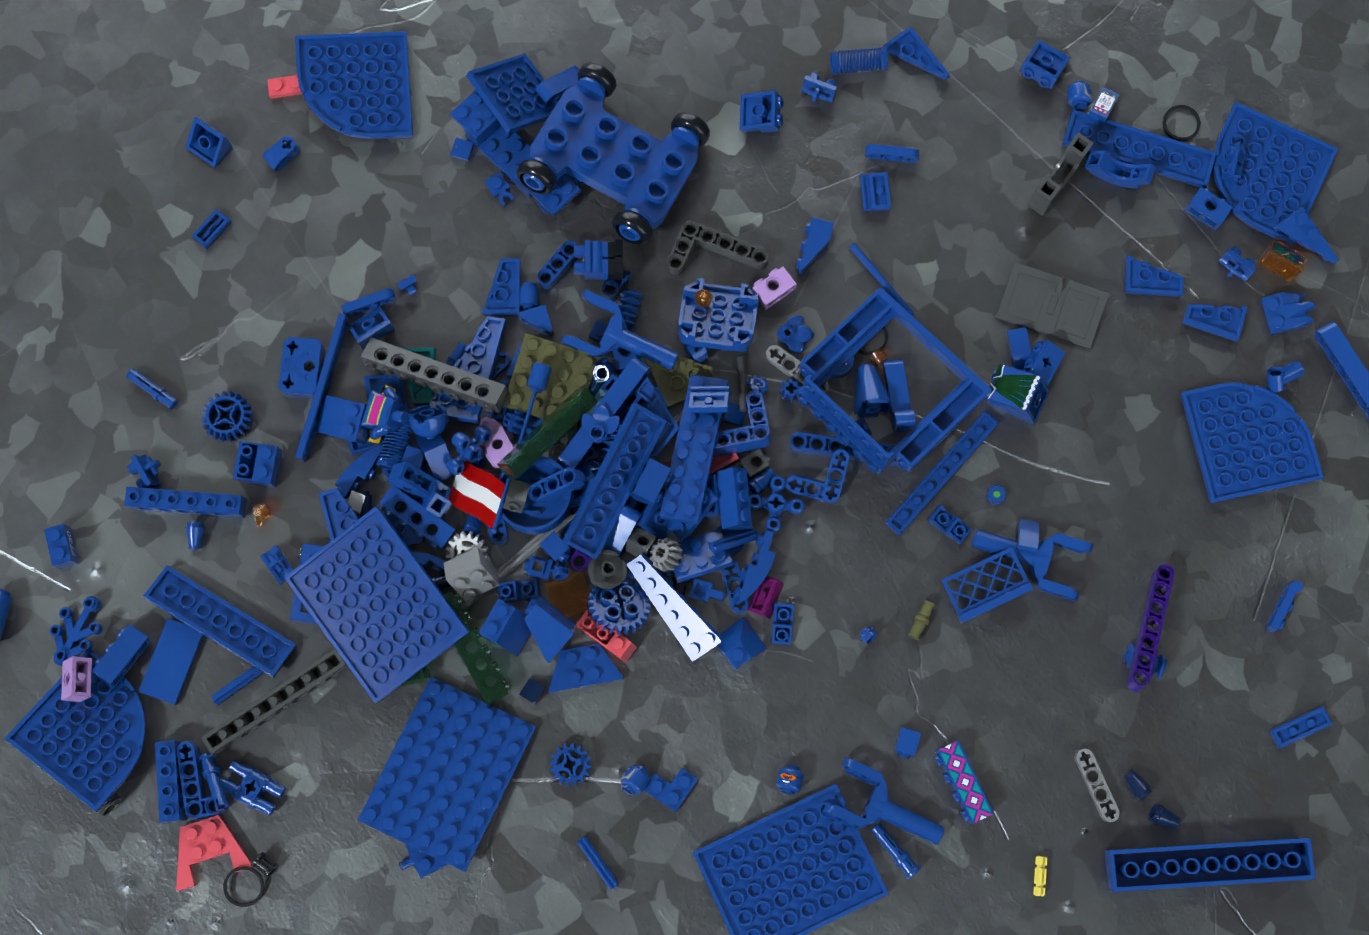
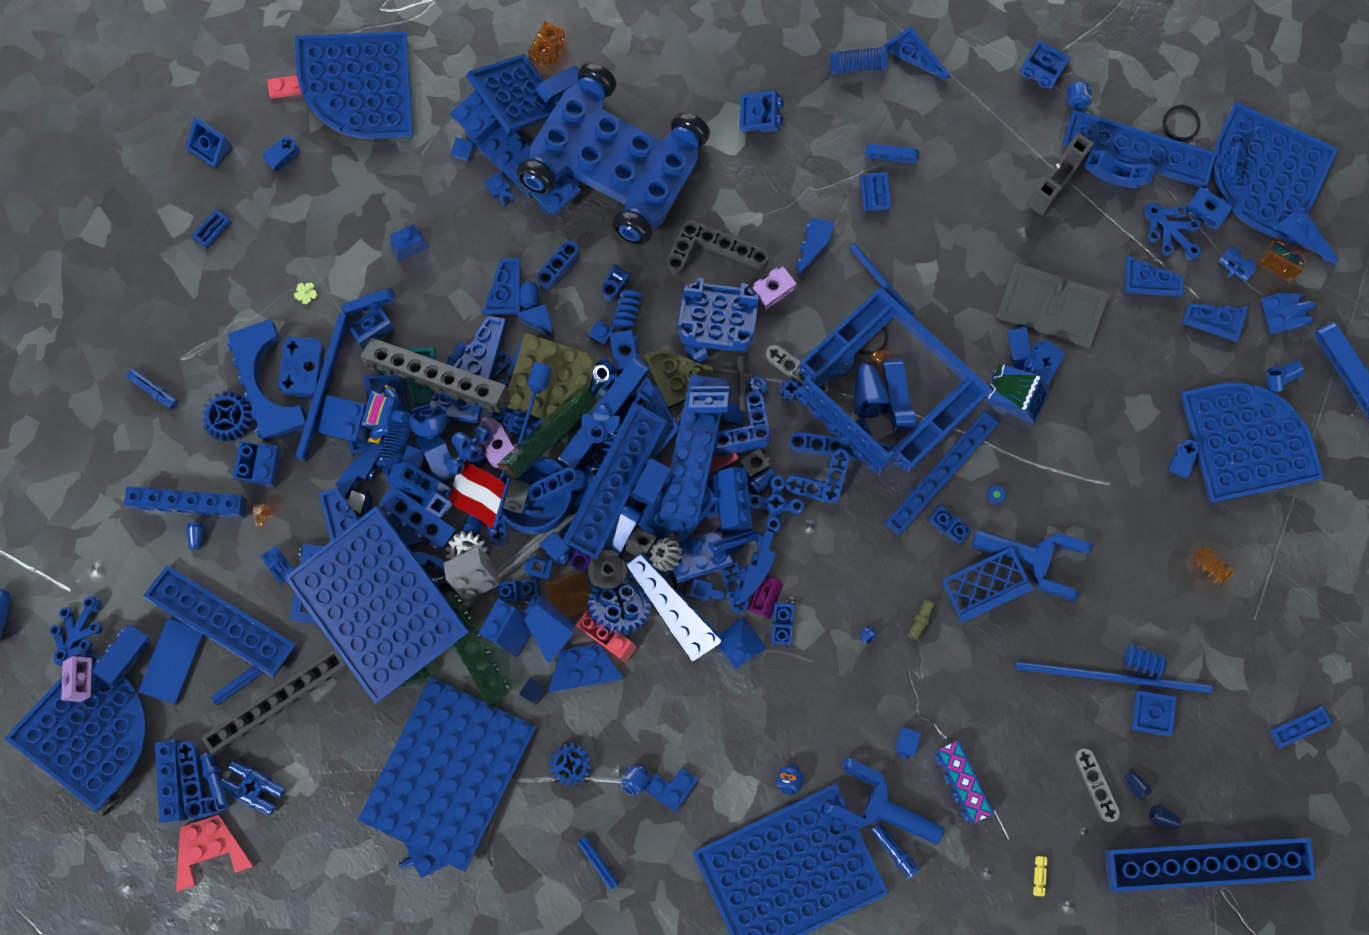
blue brick [44,524,79,569] -> none
blue hips [127,455,161,488] -> none
black piece [223,866,264,907] -> none
black bush [251,852,278,879] -> none
blue tile [396,274,417,296] -> none
blue plate [550,564,569,580] -> none
blue piece [561,290,679,370] -> none
blue hips [574,239,623,281] -> none
clear orange plate [694,289,713,307] -> none
blue plate [777,316,814,352] -> none
blue hips [801,72,837,103] -> none
blue slope [1017,518,1039,553] -> none
tile [1088,87,1120,123] -> none
dark purple beam [1127,564,1174,692] -> none
blue plate [1265,581,1303,632] -> none
none -> blue arch [227,319,307,442]
none -> yellowish green plant [294,283,317,304]
none -> blue torso [390,224,430,262]
none -> clear orange brick [528,21,566,69]
none -> blue piece [1015,661,1213,693]
none -> blue plate [1131,690,1177,737]
none -> blue plant [1144,202,1201,260]
none -> blue piece [1168,440,1199,478]
none -> clear orange piece [1189,546,1235,587]

